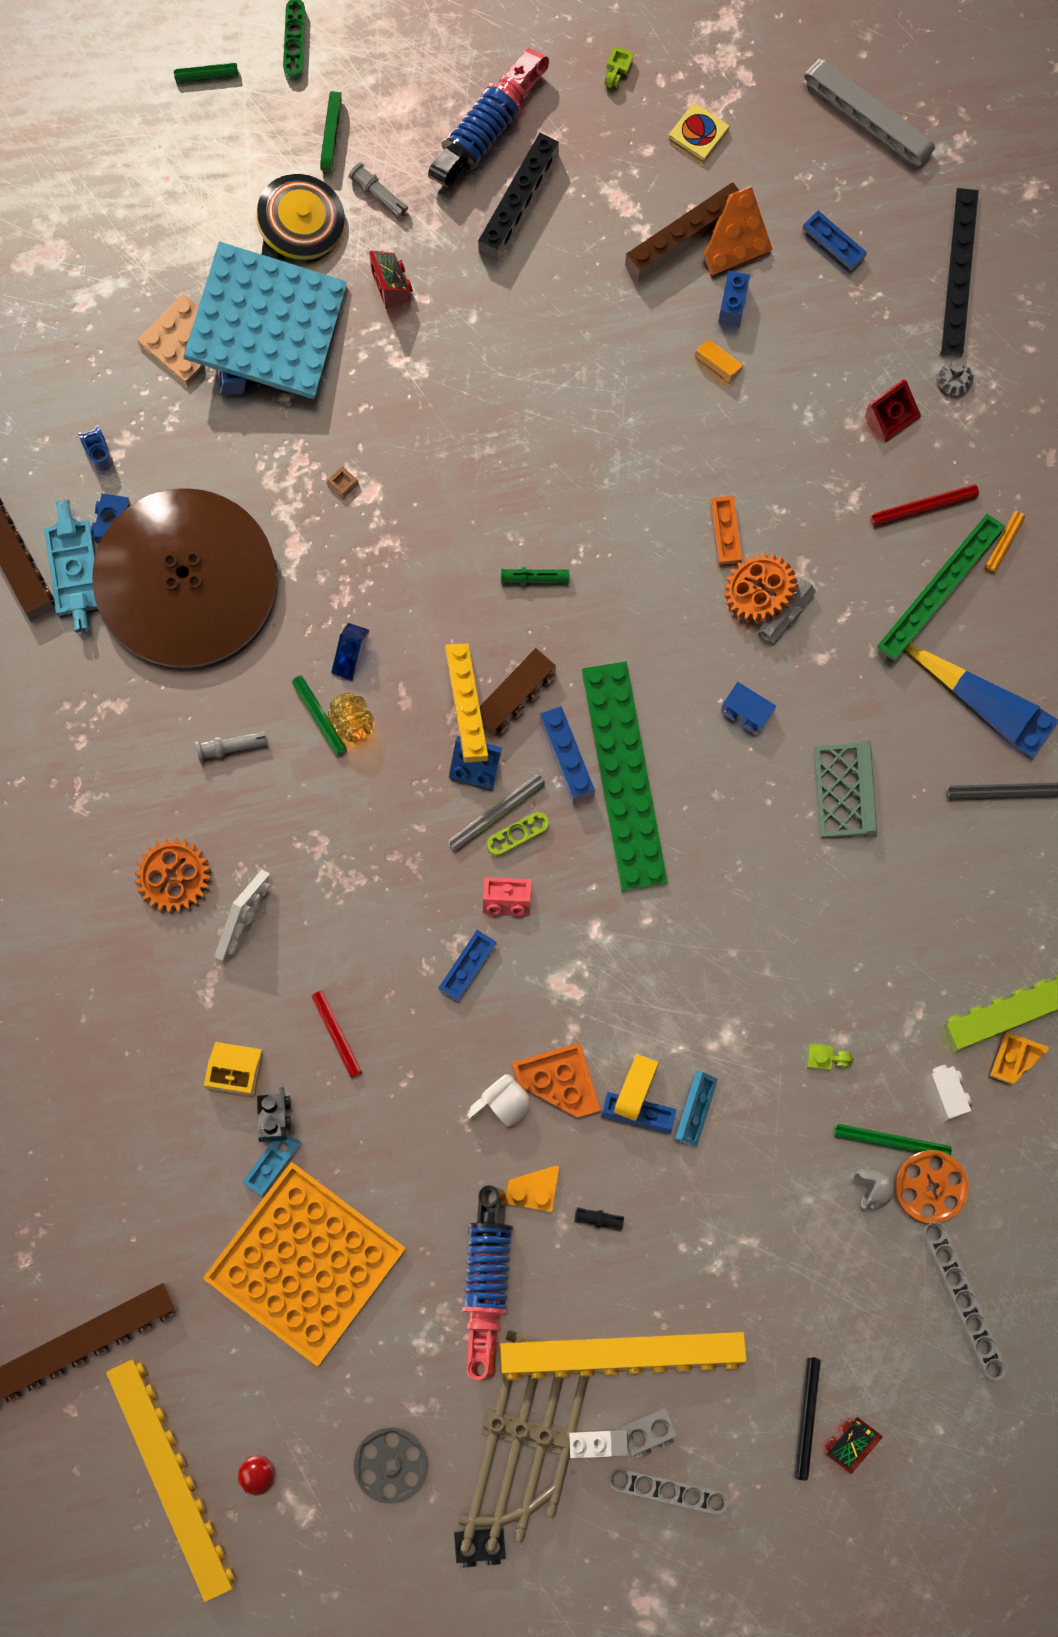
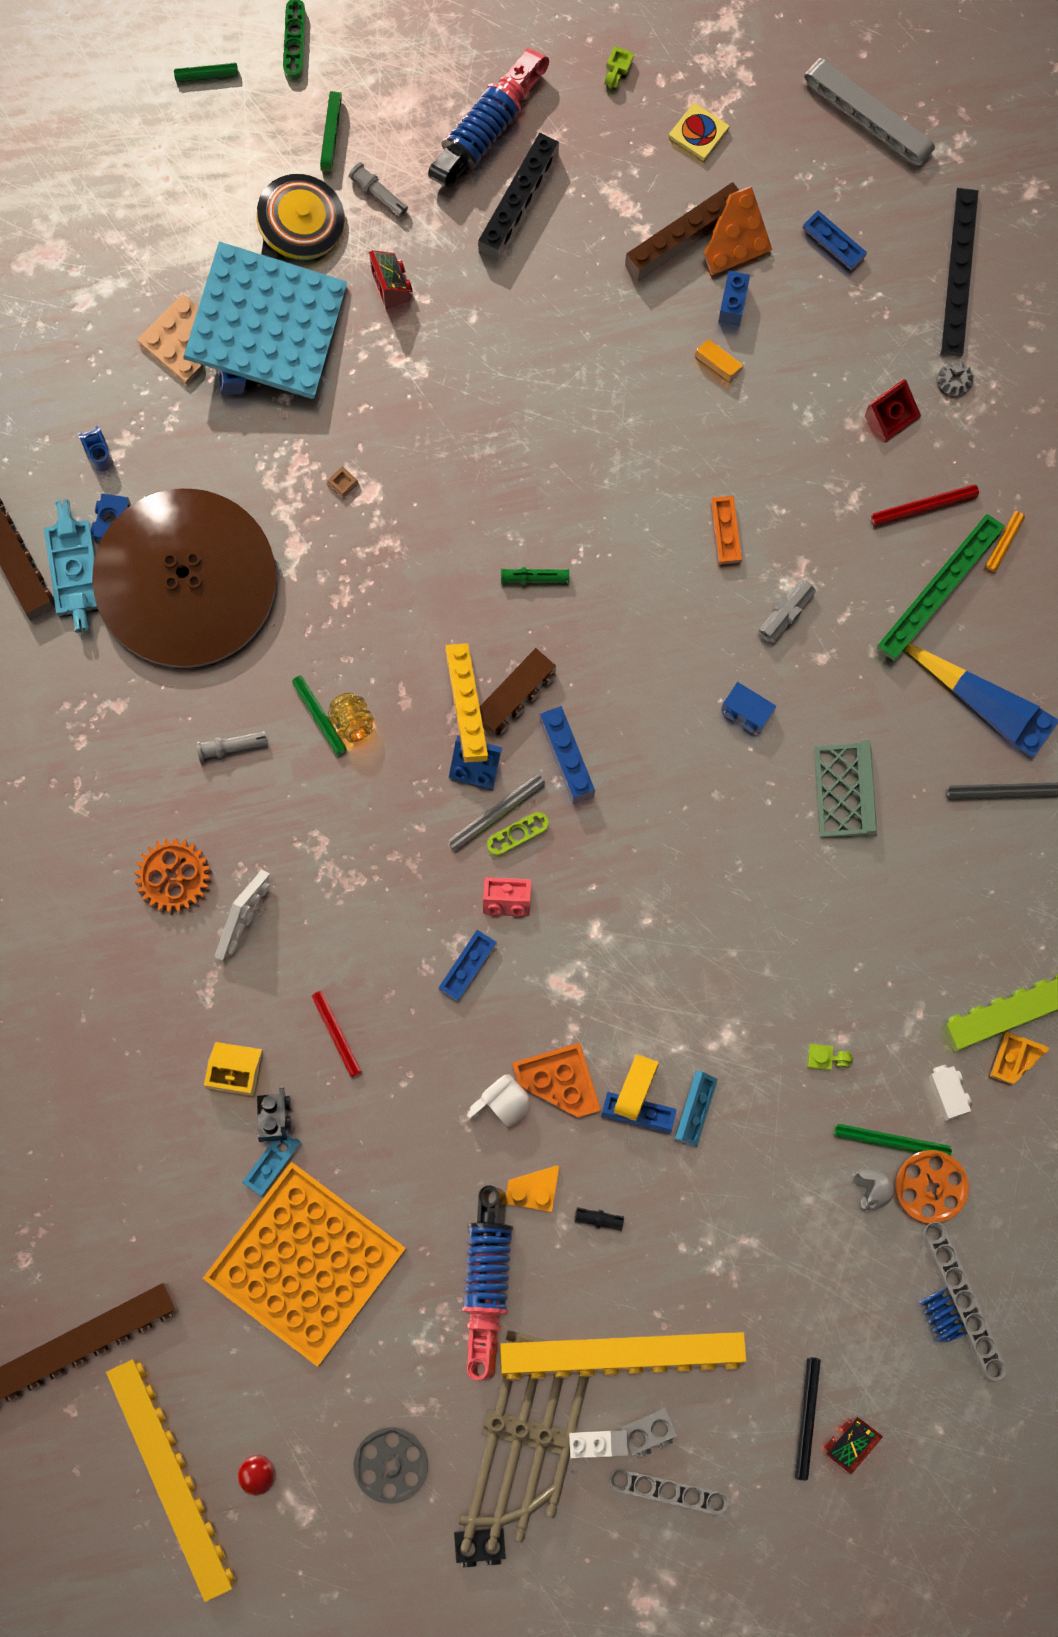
clear blue slope [331,623,370,680] -> none
green plate [581,661,668,892] -> none
orange gear [724,552,798,624] -> none
none -> blue piece [920,1288,966,1343]

